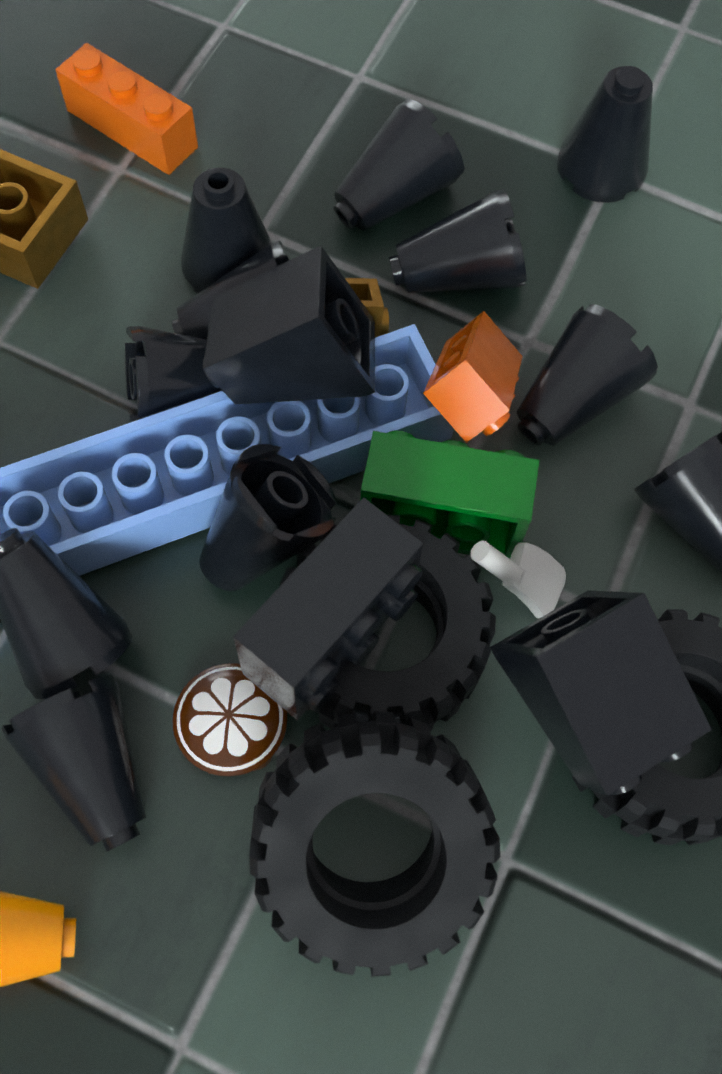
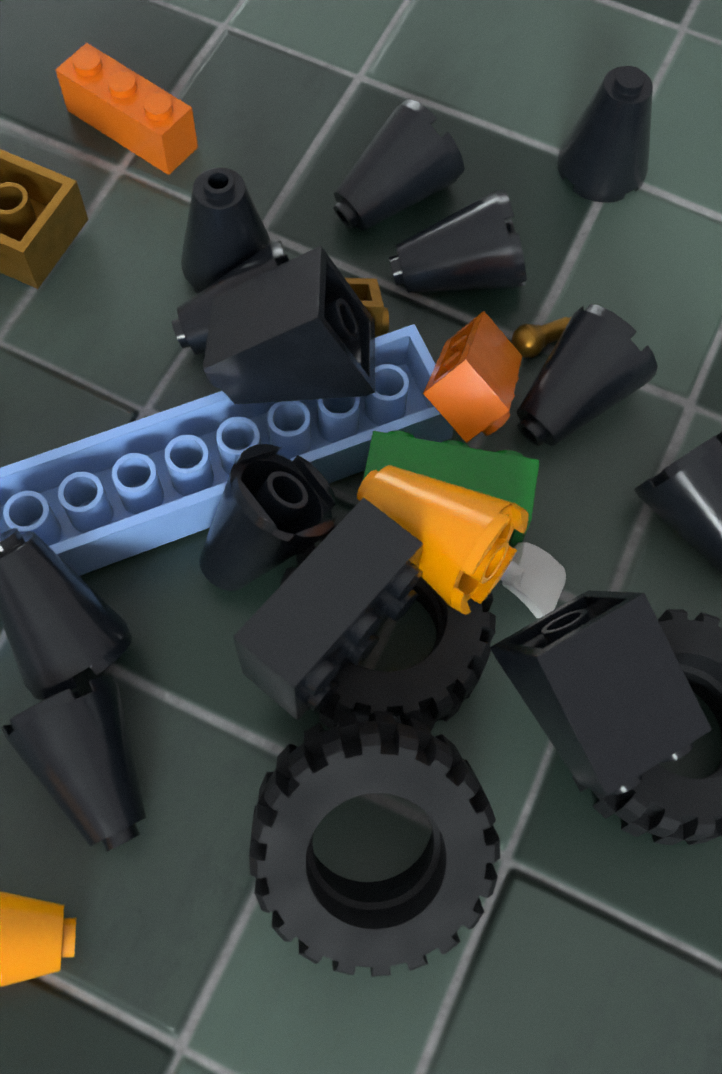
black cone [125,326,222,422] -> none
dish [173,663,287,776] -> none
none -> light orange cone [357,465,529,615]
none -> pearl gold piece [511,317,571,358]

